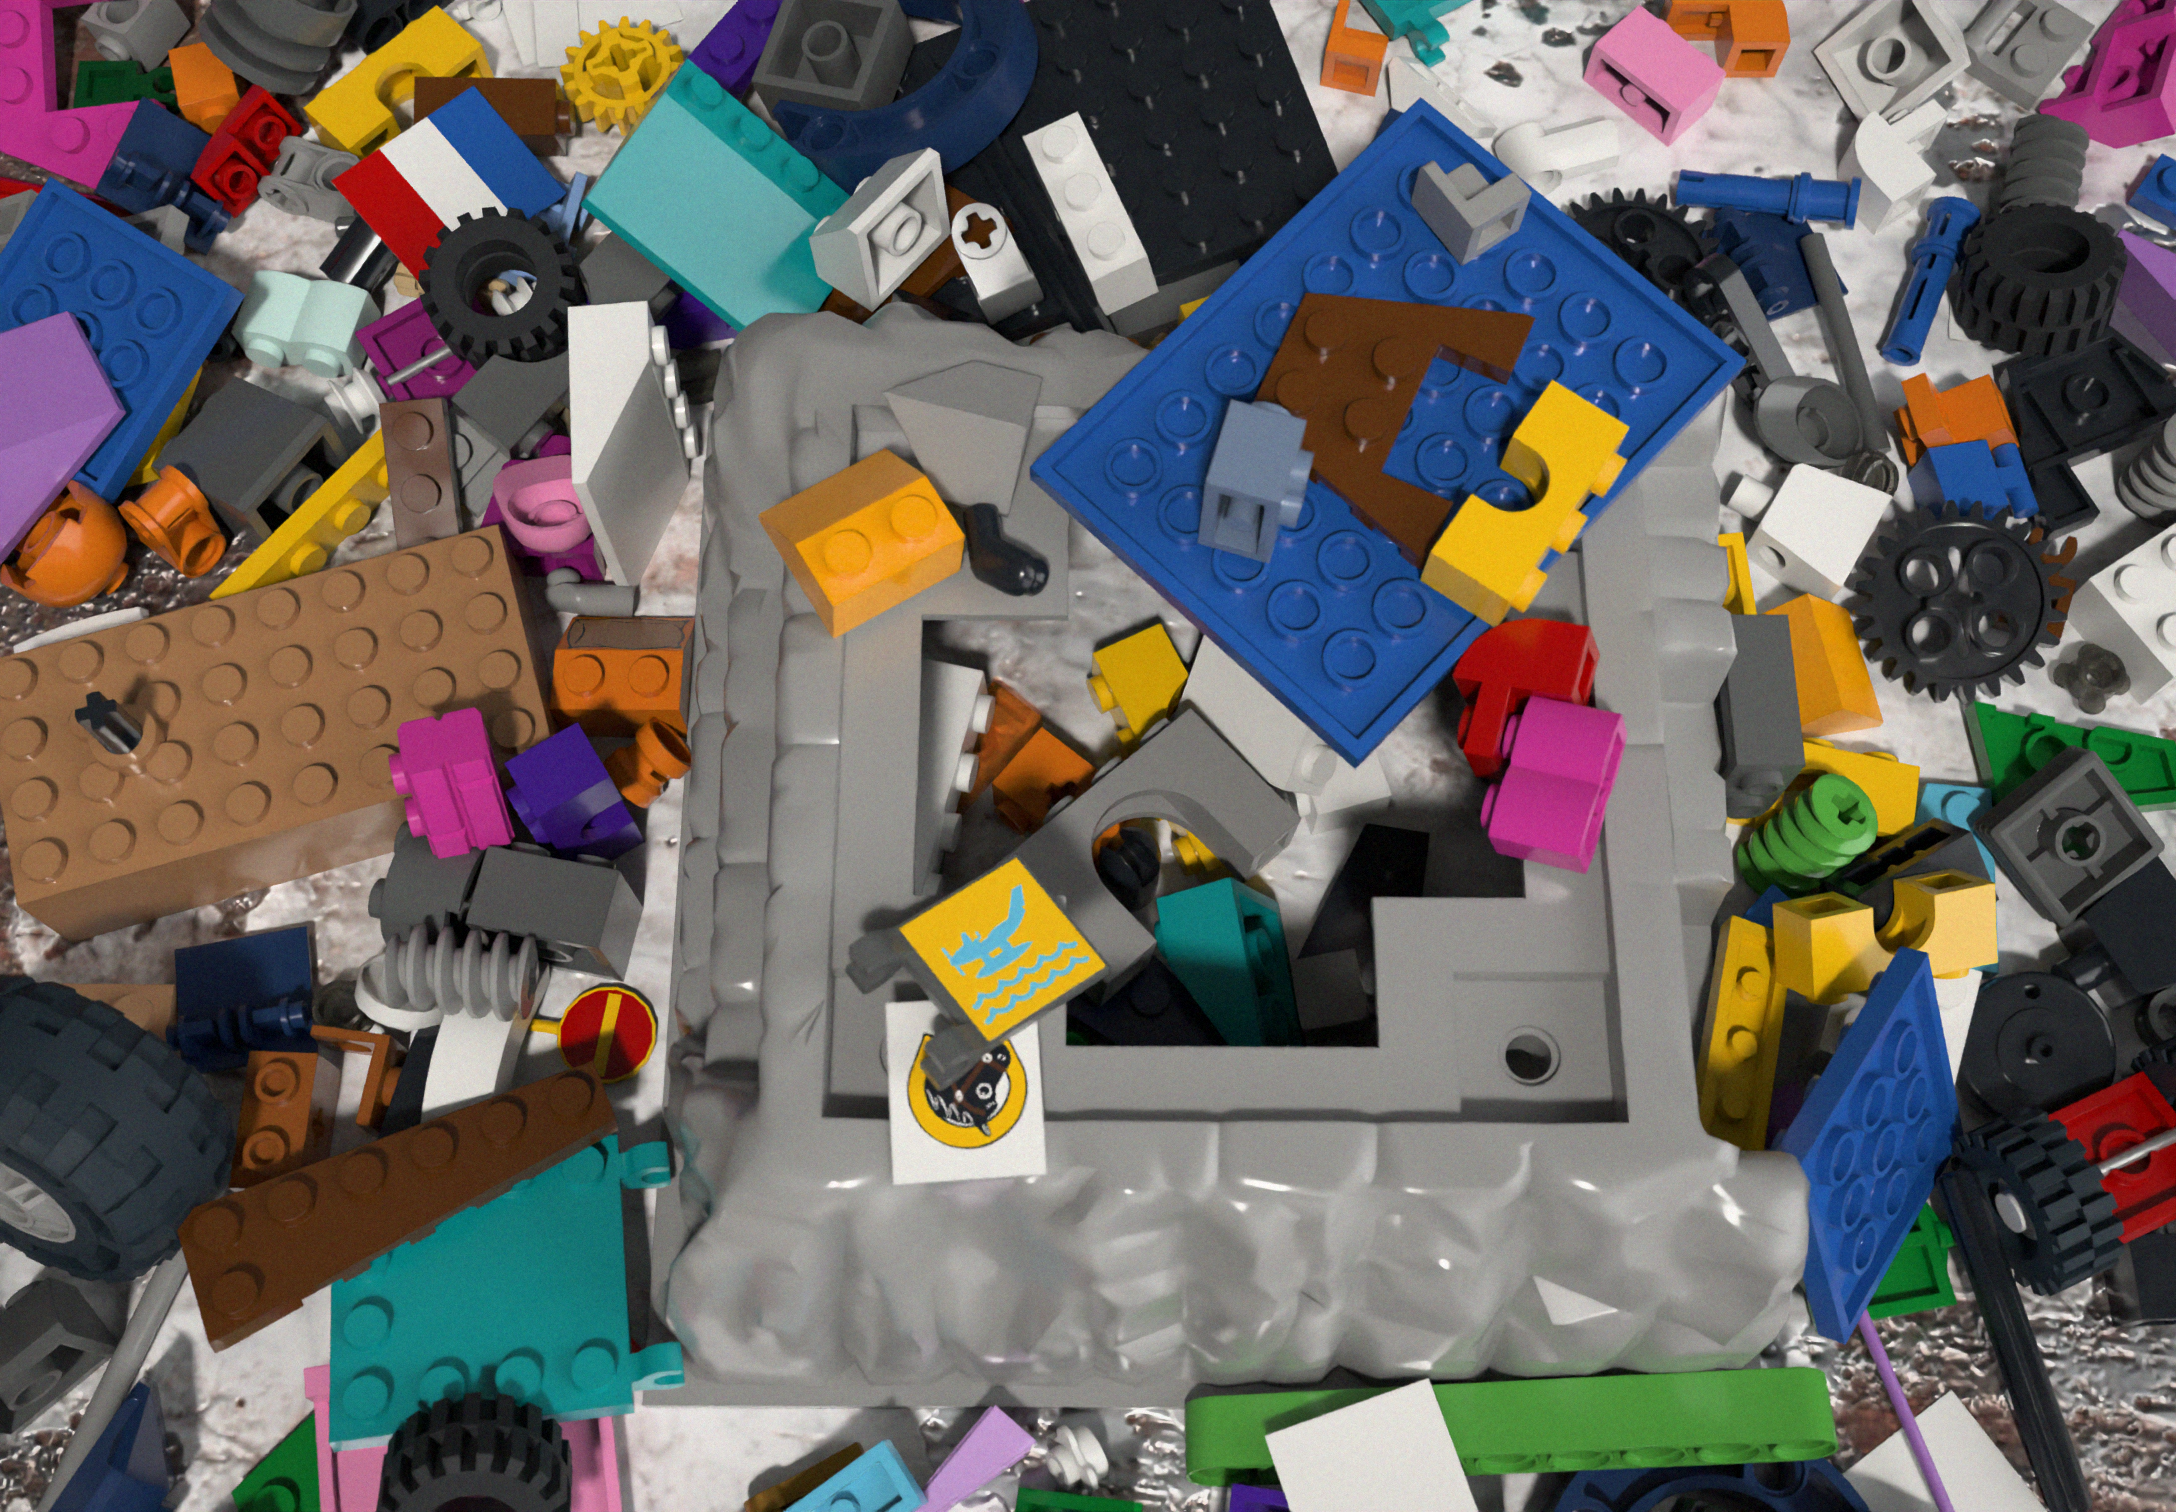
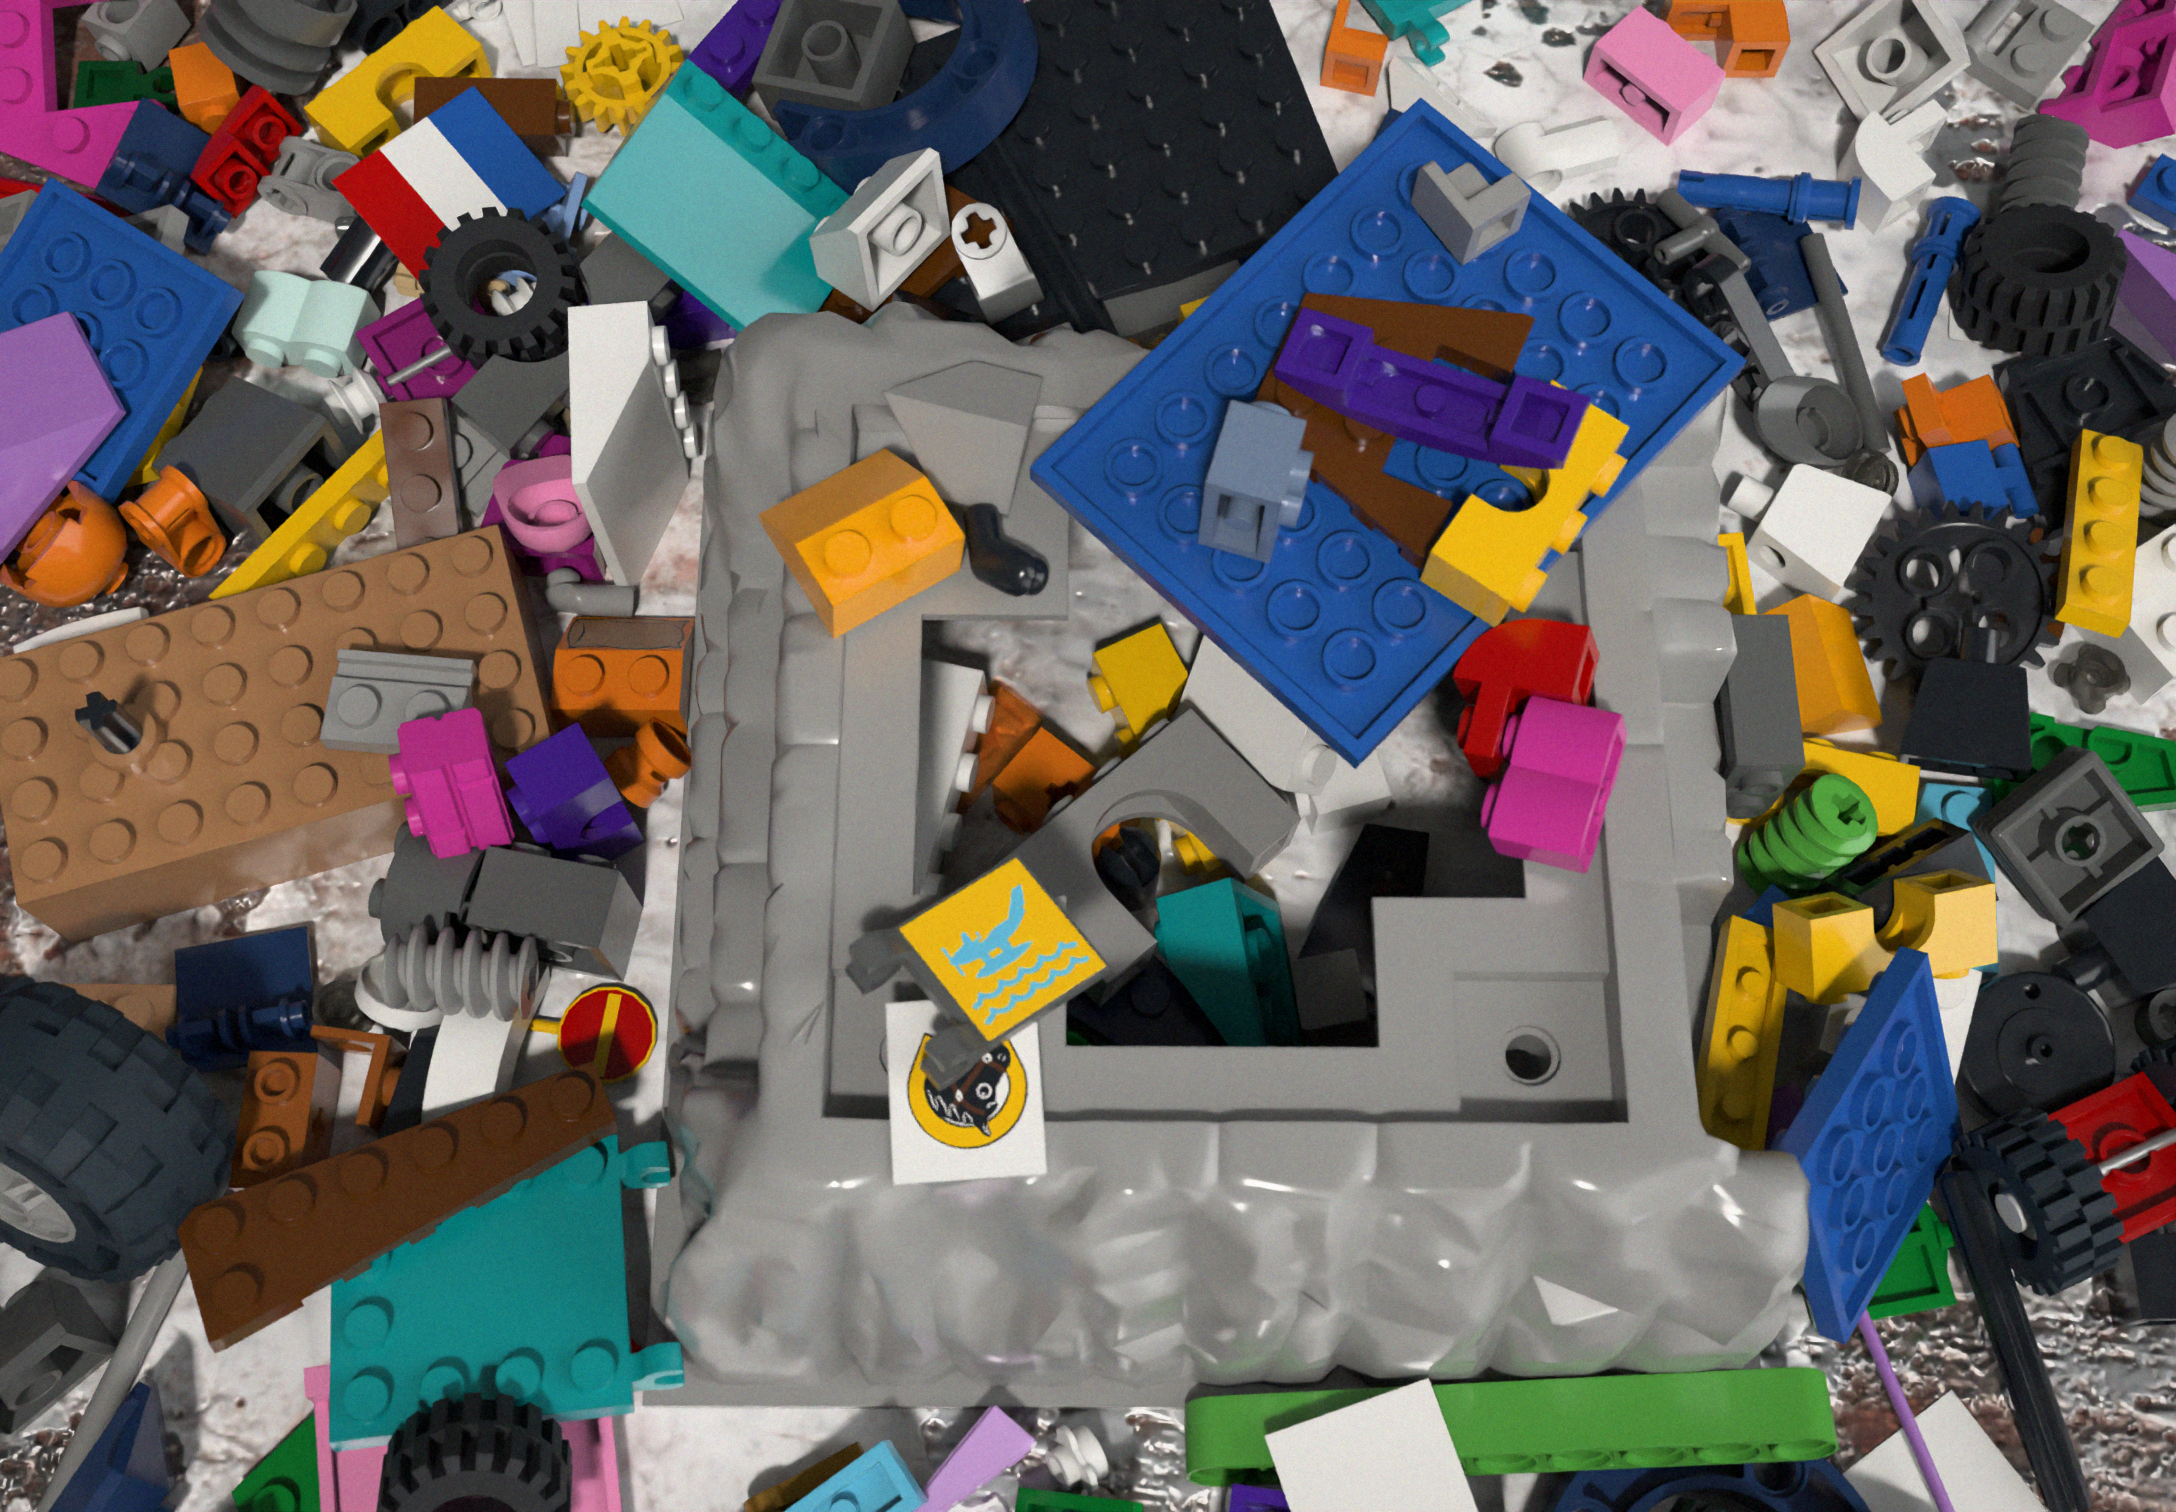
white arch [1022,111,1159,316] -> none
none -> light grey plate [320,649,478,754]
none -> dark purple slope [1274,307,1591,469]
none -> dark grey piece [1654,188,1751,275]
none -> black torso [1898,627,2032,783]
none -> yellow plate [2055,428,2144,639]

